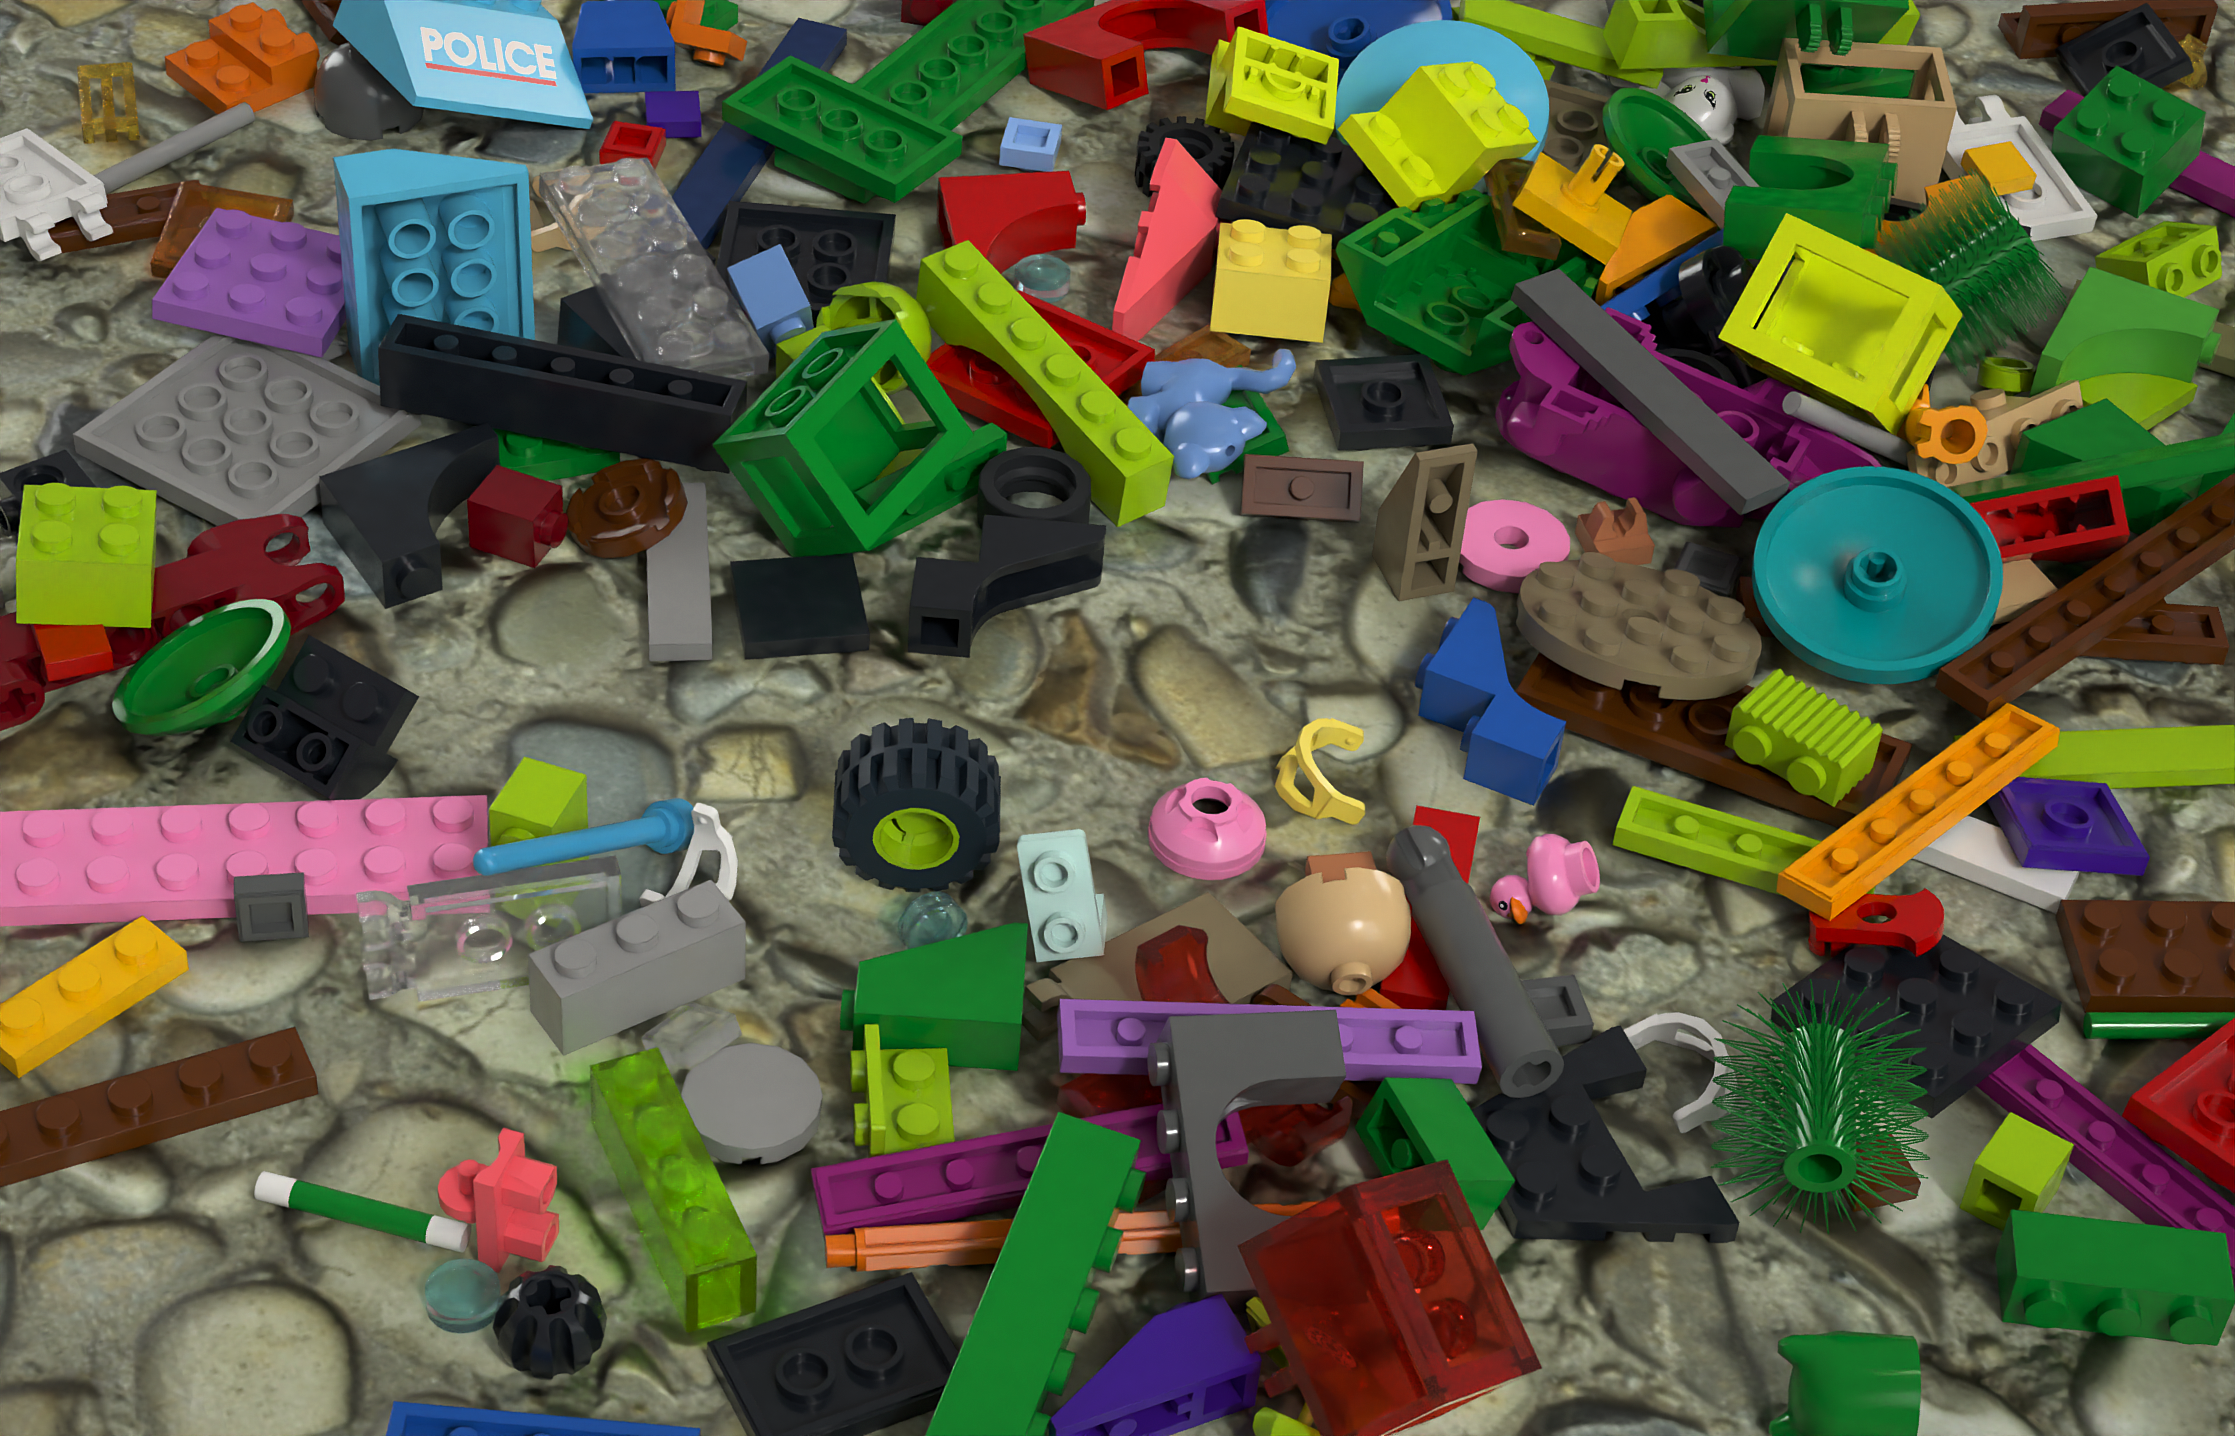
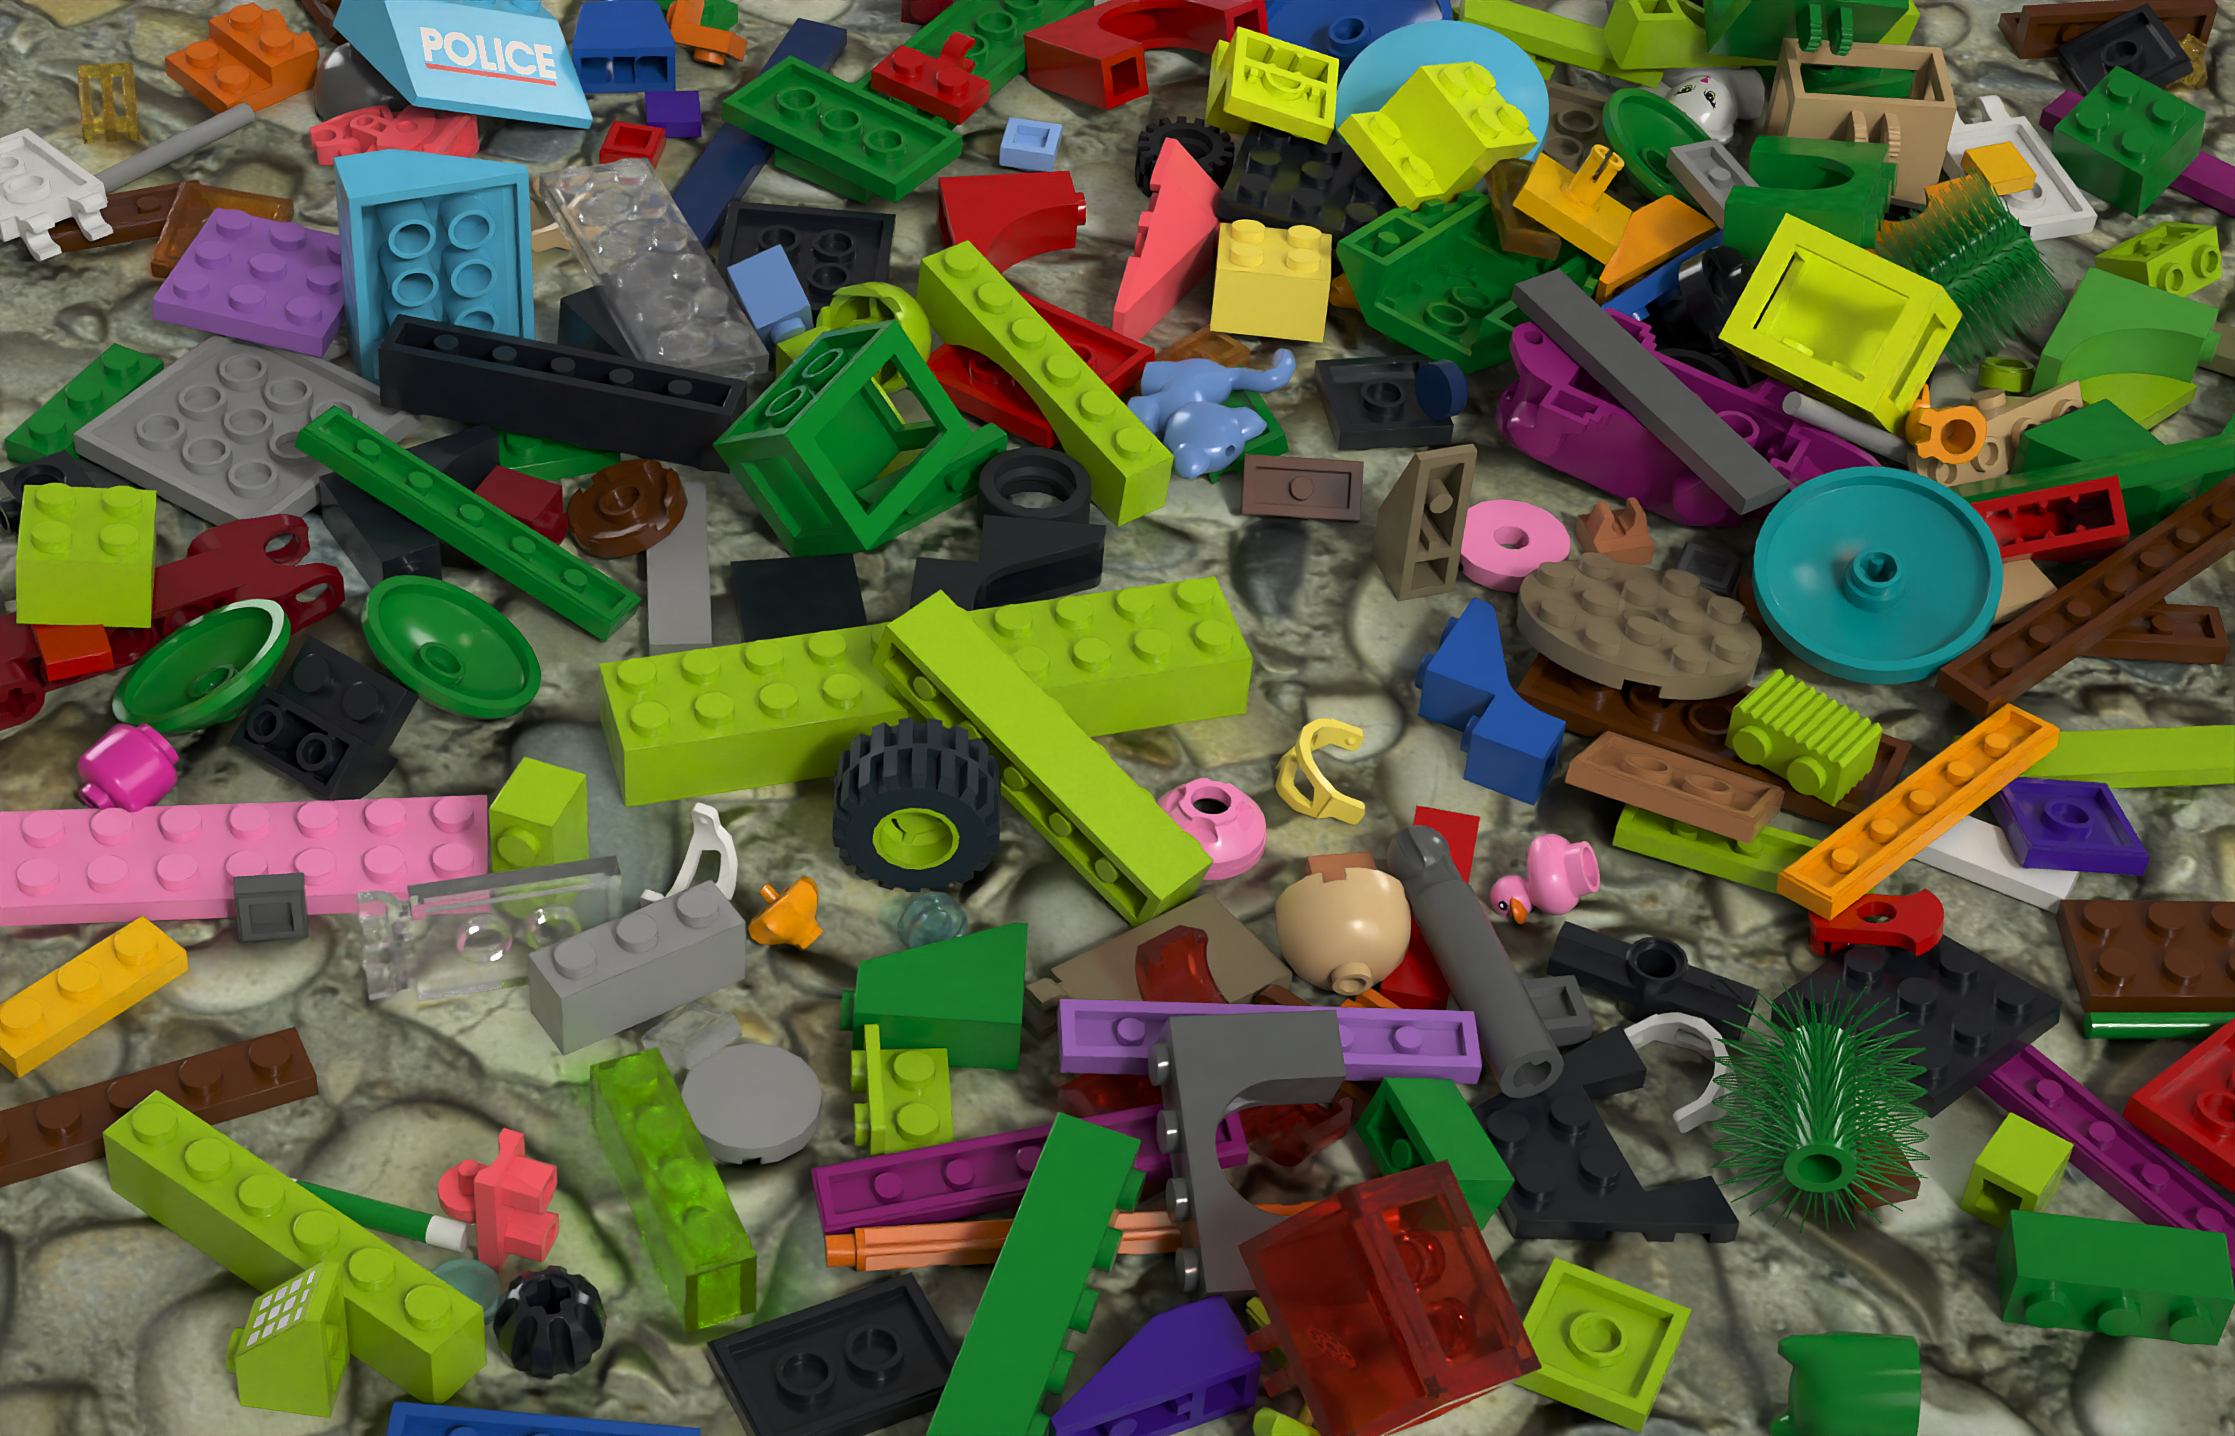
dark azure piece [473,798,694,876] -> none
clear light blue tile [1014,254,1071,303] -> none
light aqua bracket [1017,829,1108,962] -> none
none -> green plate [4,343,164,464]
none -> dark pink head [77,723,179,812]
none -> lime brick [102,1090,487,1405]
none -> lime slope [226,1260,350,1418]
none -> green tile [294,405,642,642]
none -> coral piece [309,104,479,165]
none -> green dish [361,575,541,719]
none -> lime brick [599,576,1253,808]
none -> light orange piece [748,876,823,951]
none -> red plate [871,32,990,125]
none -> lime brick [871,589,1214,928]
none -> dark blue tile [1415,359,1468,420]
none -> lime plate [1501,1257,1692,1433]
none -> black piece [1546,921,1759,1044]
none -> medium nougat tile [1564,731,1785,844]

